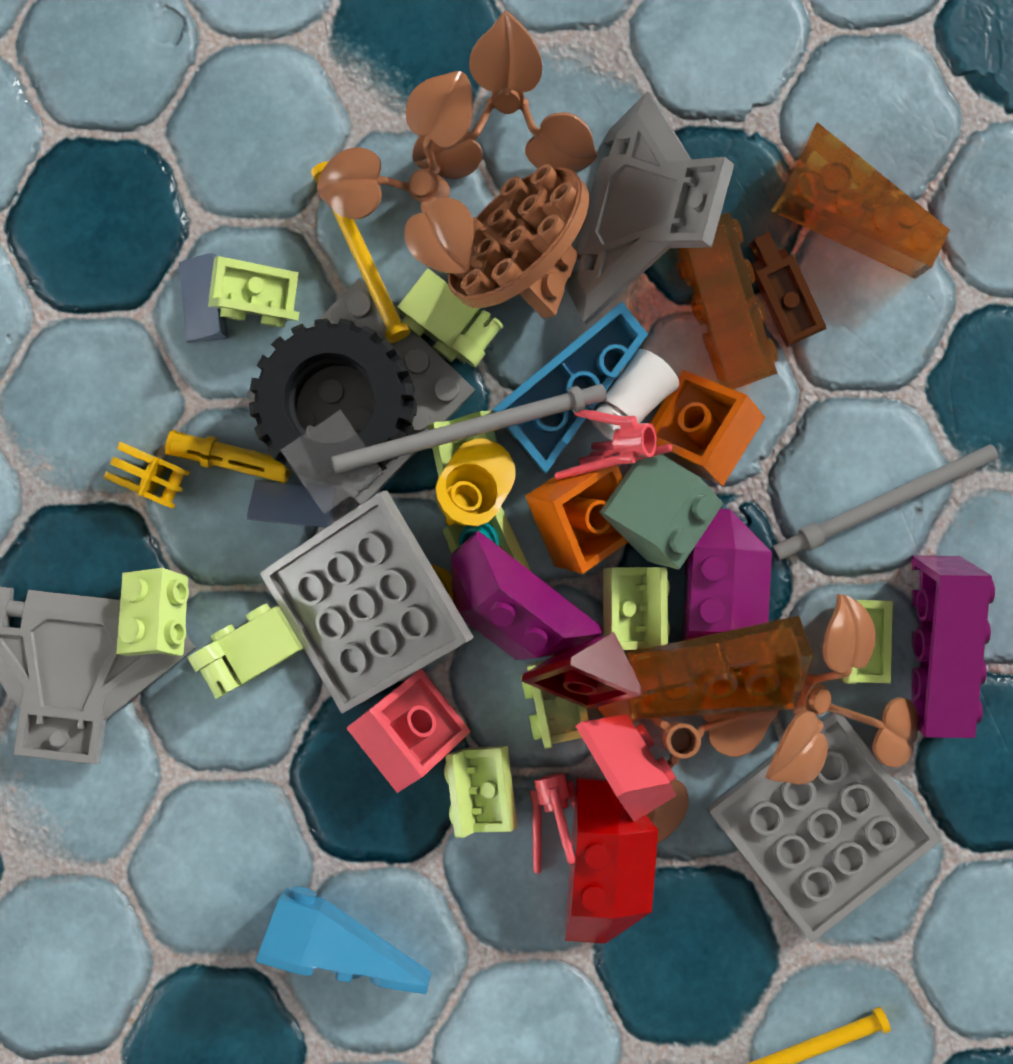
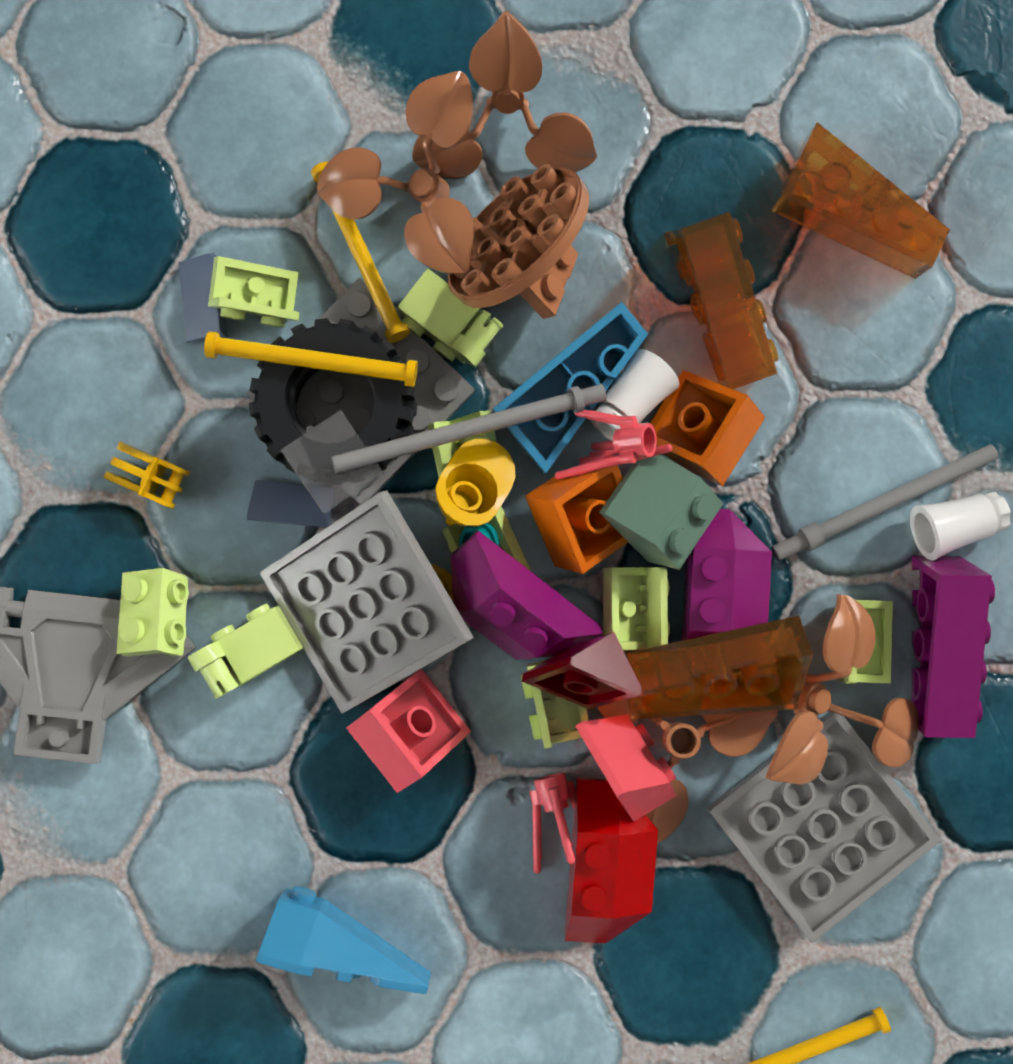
yellow pin [165,429,291,484] -> none
yellowish green bracket [444,745,518,838] -> none
light grey plate [565,91,734,325] -> none
reddish brown hinge [749,232,827,348] -> none
none -> yellow bar [204,331,418,387]
none -> white plant [910,492,1011,561]

